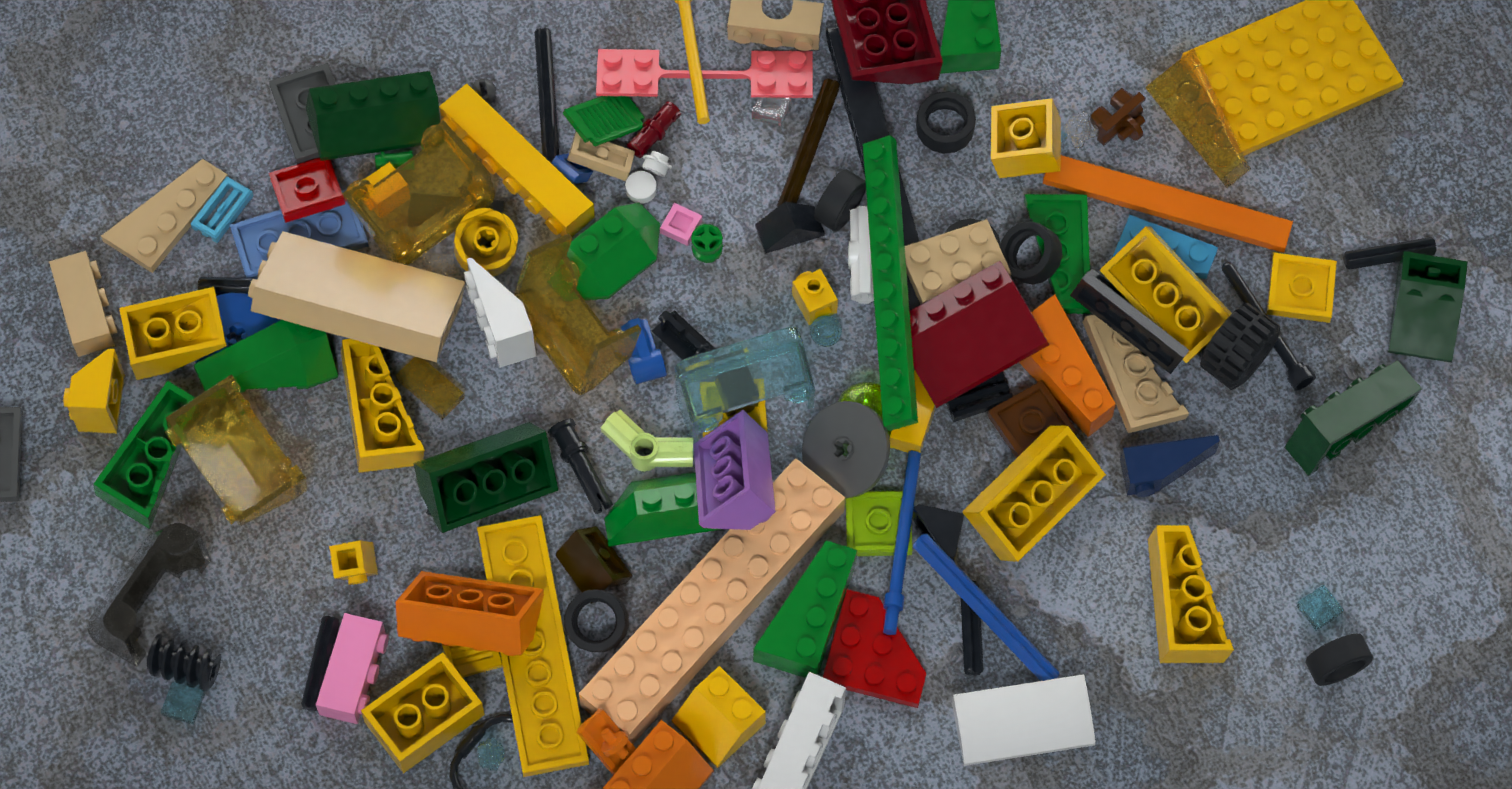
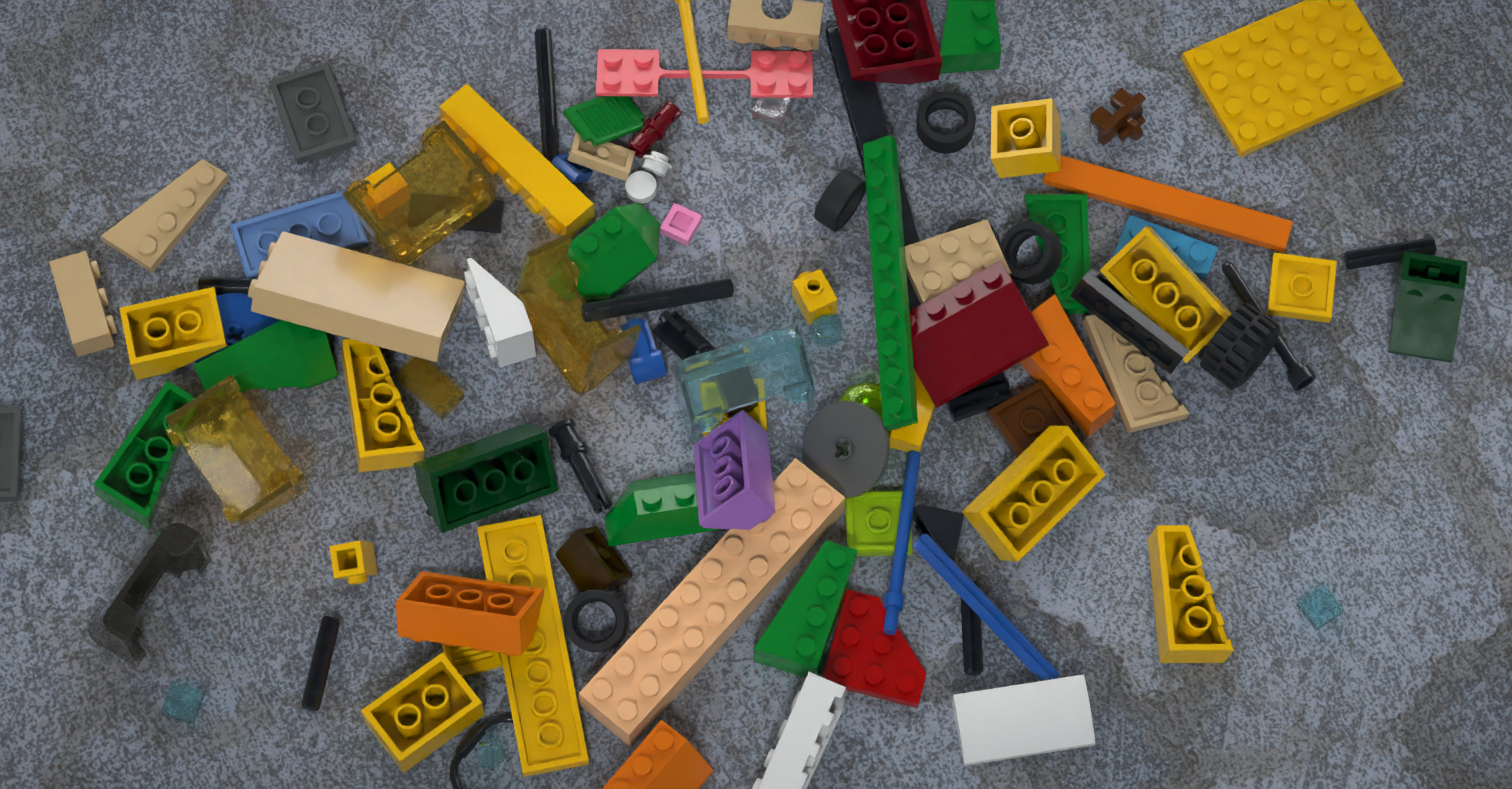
yellow slope [63,349,125,434] -> none
black piece [147,634,221,691] -> none
medium azure tile [190,177,254,243] -> none
red tile [269,157,346,223] -> none
dark green slope [306,71,442,161] -> none
bright pink brick [316,613,389,724] -> none
green pin [375,150,414,171] -> none
yellow brick [454,208,518,277] -> none
dark grey hinge [472,78,496,104] -> none
orange hips [576,709,636,775] -> none
yellowish green piece [601,409,693,472] -> none
yellow slope [672,666,766,768] -> none
green wheel [691,224,723,263] -> none
black slope [755,201,825,254] -> none
dark brown axle [777,78,840,207] -> none
white piece [848,206,874,304] -> none
dark blue slope [1120,435,1220,497] -> none
clear yellow wedge [1145,48,1251,188] -> none
dark green wedge [1284,360,1422,476] -> none
black tyre [1305,634,1373,686] -> none
none -> black axle [581,279,734,322]

